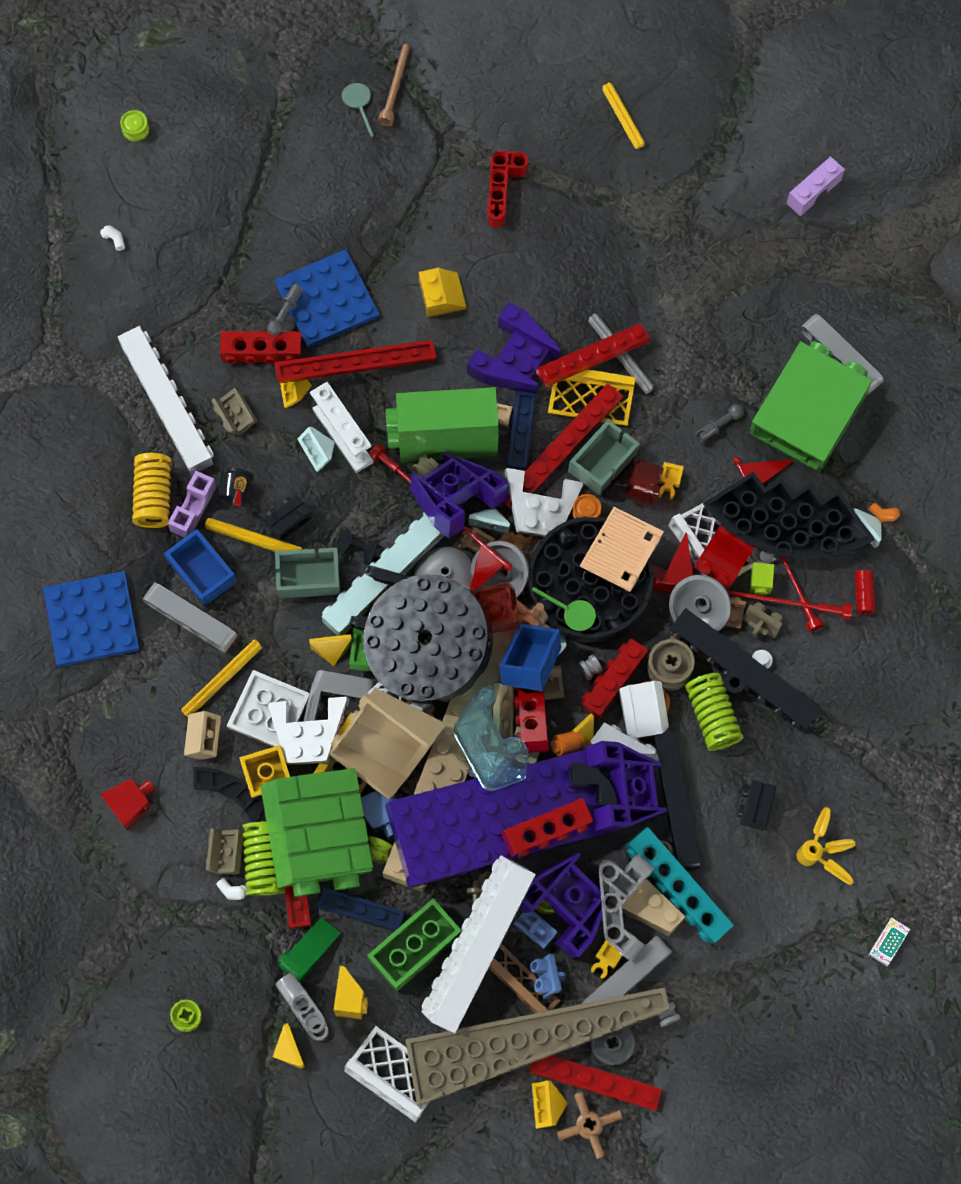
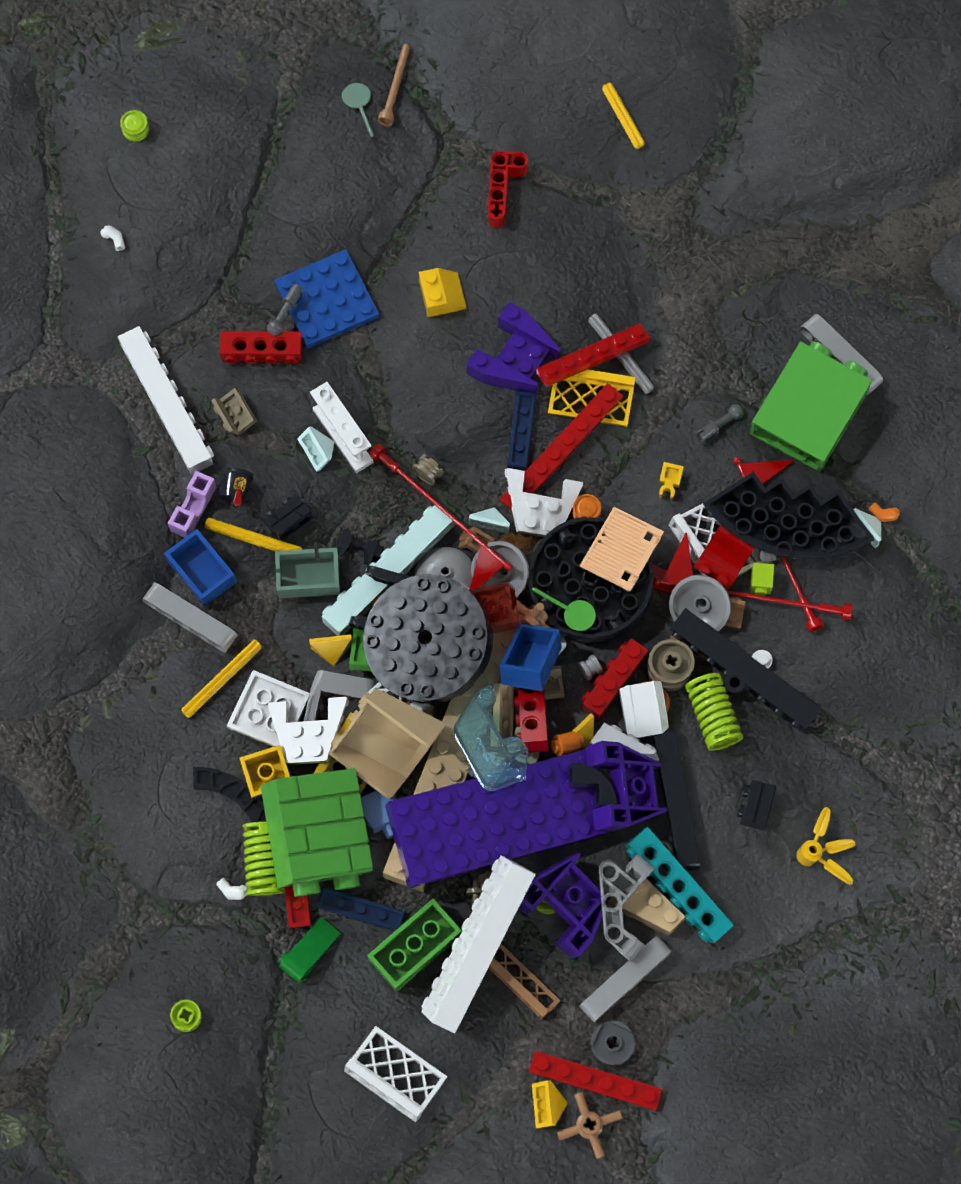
blue plate [43,571,140,667] -> none
red torso [100,779,156,830] -> none
yellow piece [132,453,171,528] -> none
tan brick [184,711,221,760] -> none
dark tan bracket [206,828,244,875] -> none
yellow slope [273,1024,305,1069] -> none
red plate [274,340,436,384] -> none
light grey connector [276,973,329,1041] -> none
yellow slope [280,380,312,408] -> none
yellow slope [334,966,368,1020] -> none
lime wheel [368,836,393,864] -> none
bright green brick [386,387,498,462] -> none
dark tan wing [405,988,670,1106] -> none
dark purple wedge [410,451,509,539] -> none
tan tile [497,403,512,427] -> none
red brick [501,798,593,858] -> none
medium blue hips [514,912,558,949] -> none
medium blue hips [530,954,566,1000] -> none
sand green piece [568,420,640,496] -> none
yellow plate [590,940,623,980] -> none
clear red brick [625,459,664,505] -> none
light grey wheel [657,1002,681,1027] -> none
dark tan hips [742,602,783,639] -> none
lavender arch [787,156,845,216] -> none
red axle [854,570,876,615] -> none
tile [868,918,910,966] -> none

